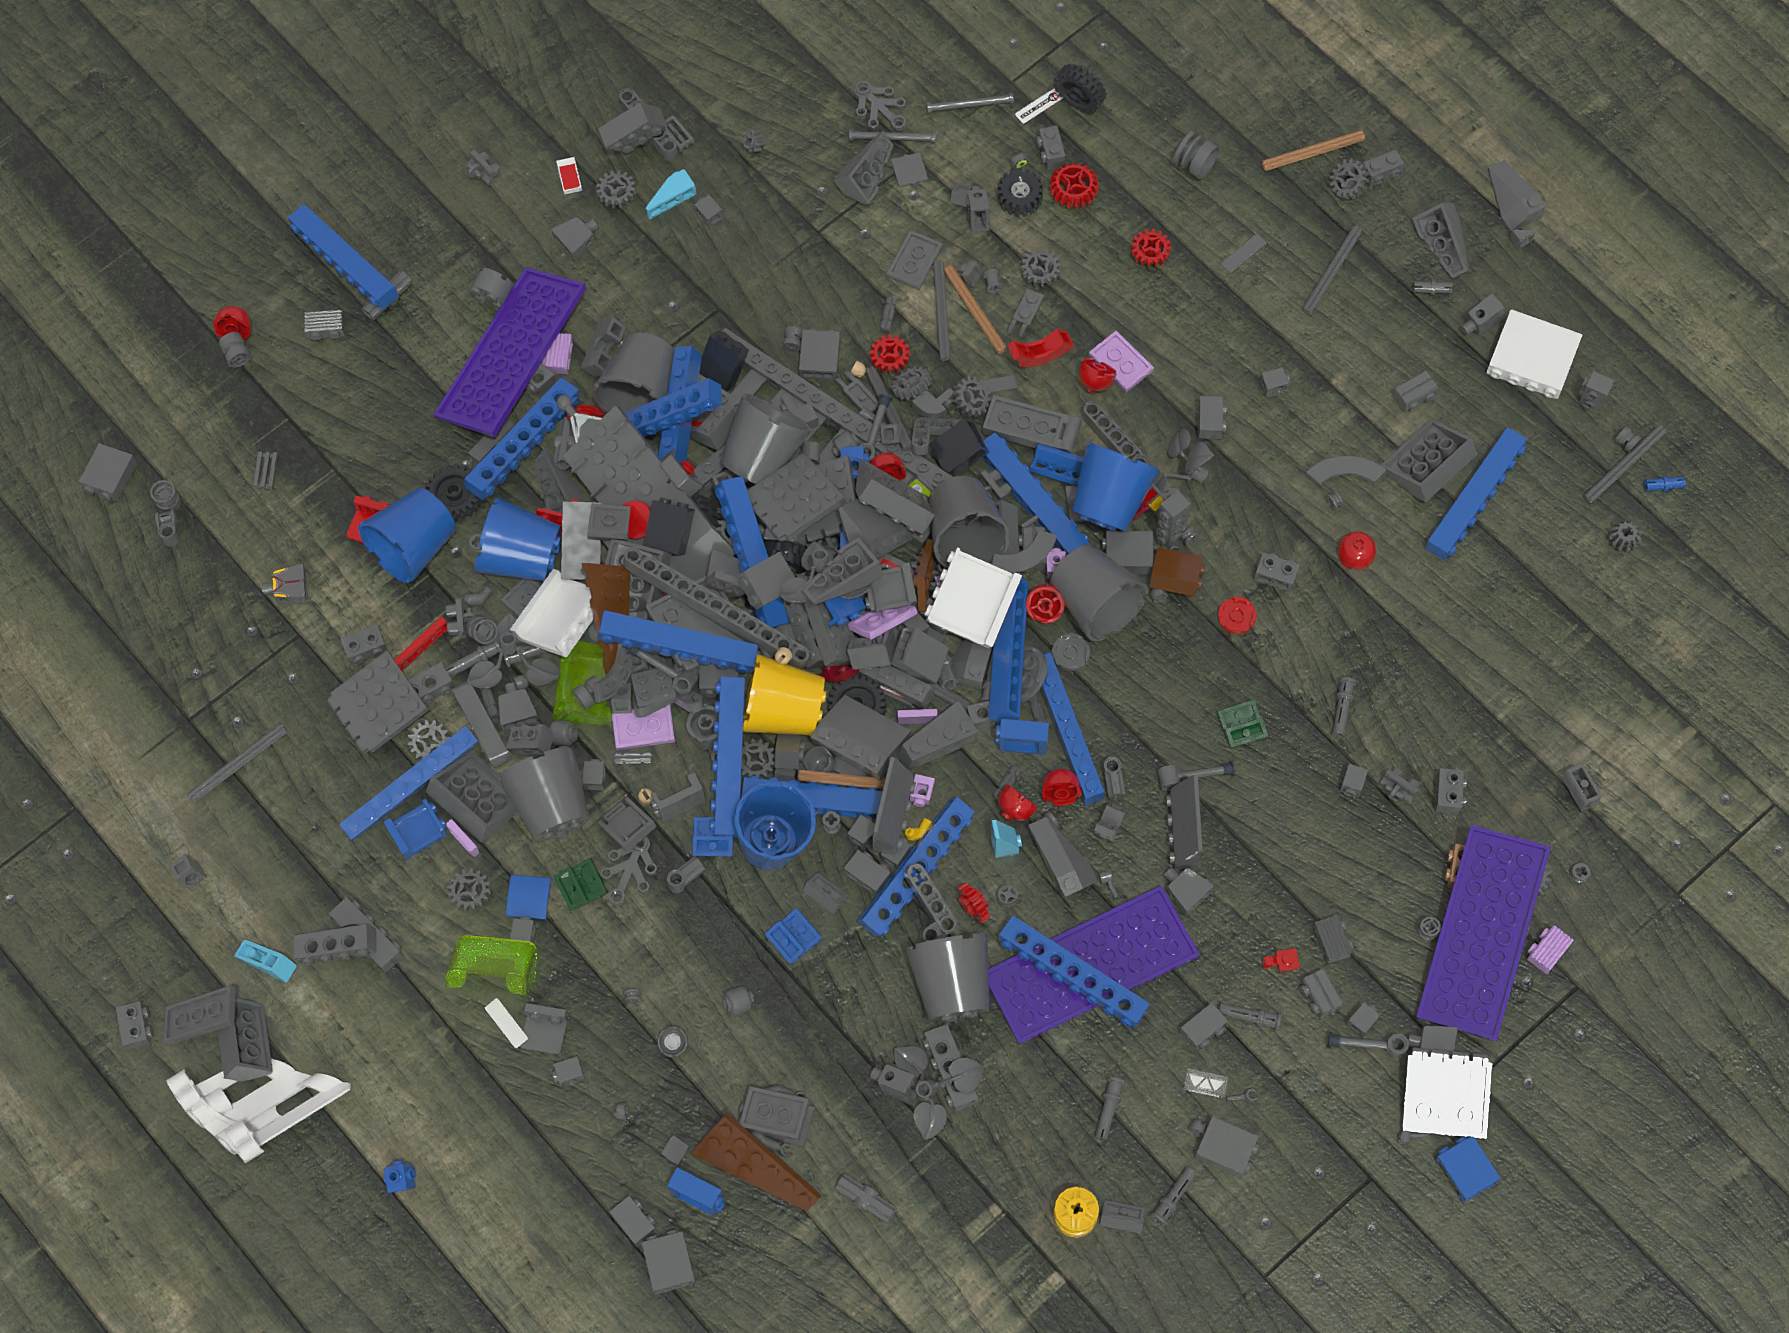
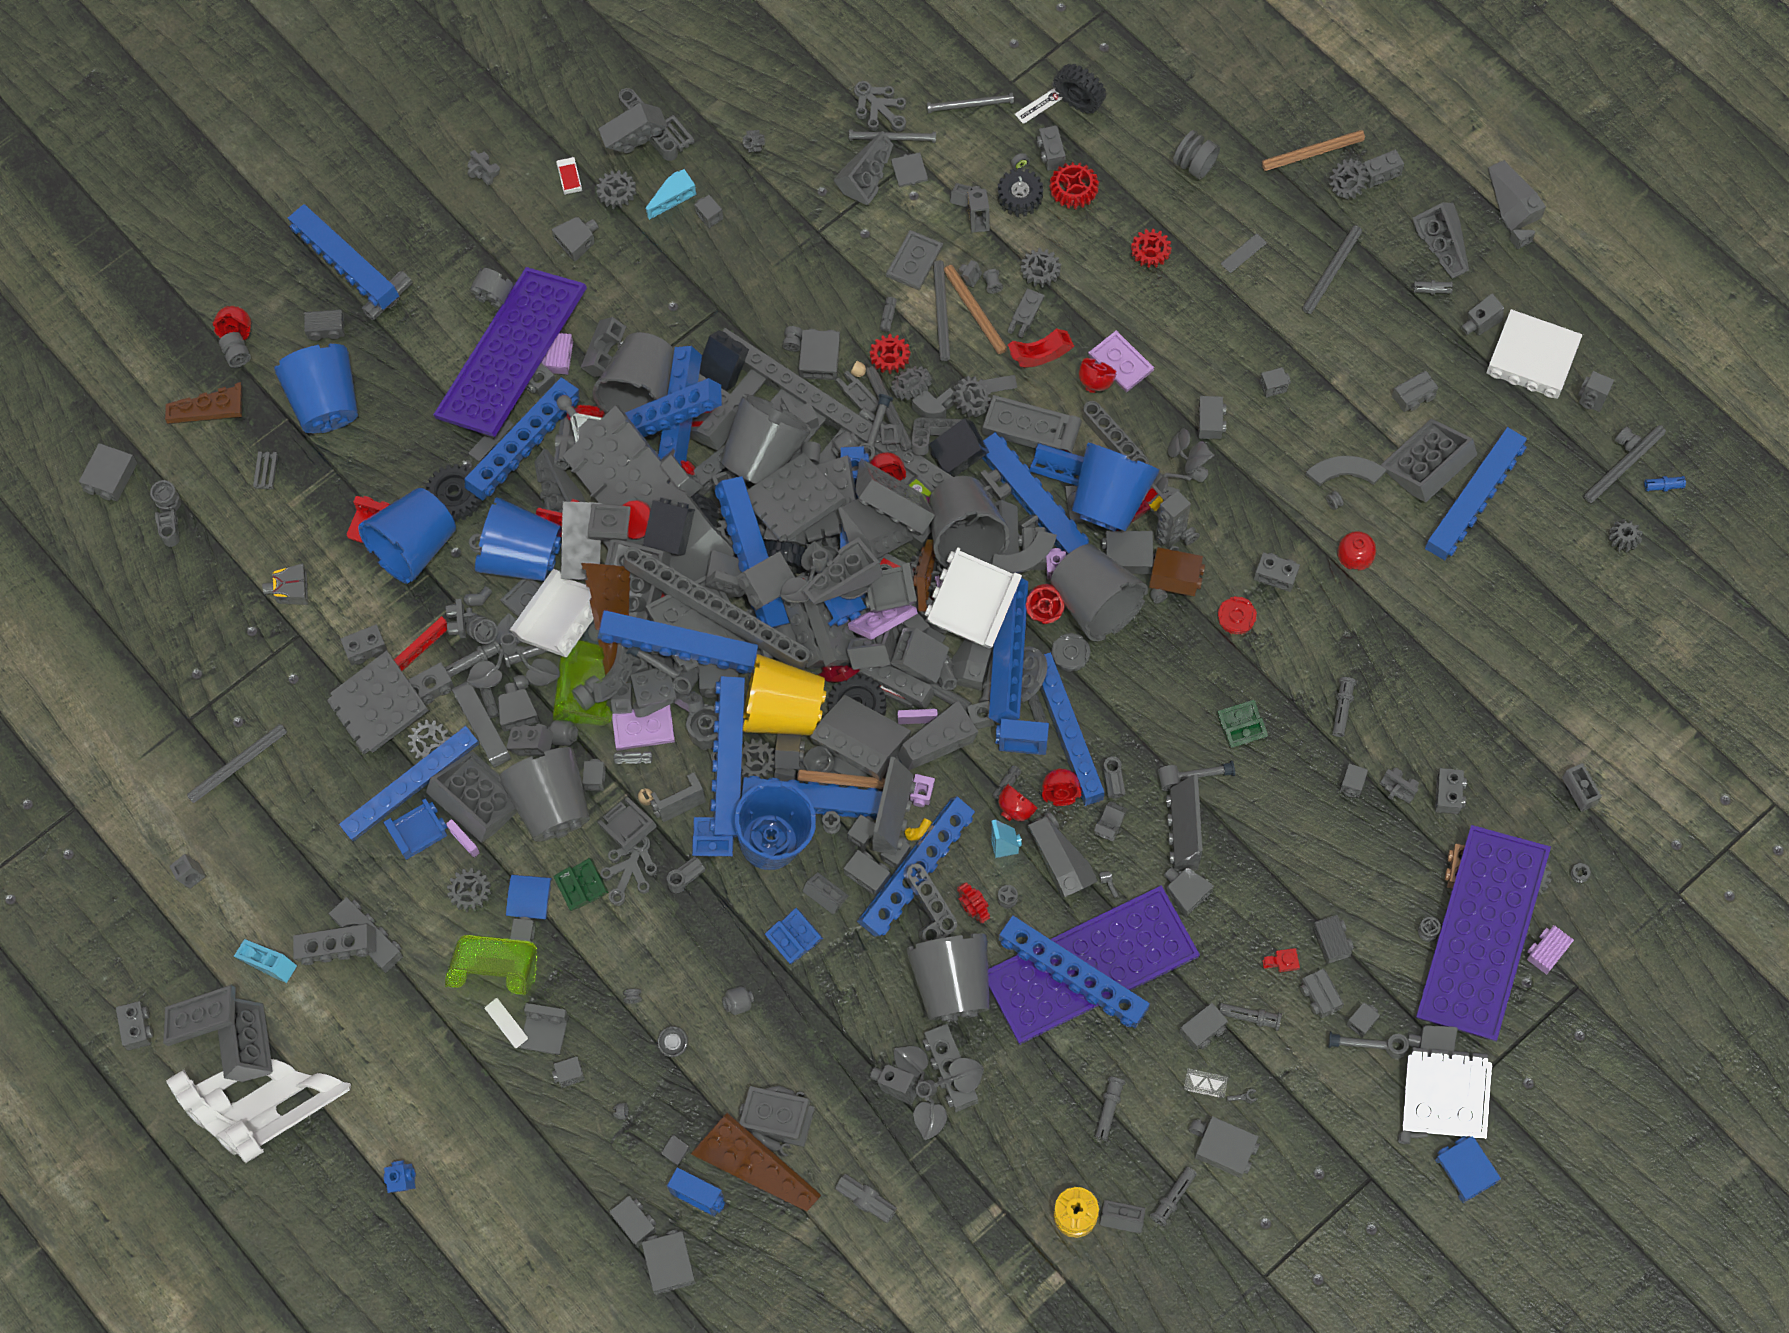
tan hinge [775,647,792,665] -> none
none -> reddish brown wing [165,382,243,424]
none -> blue cone [274,344,358,433]

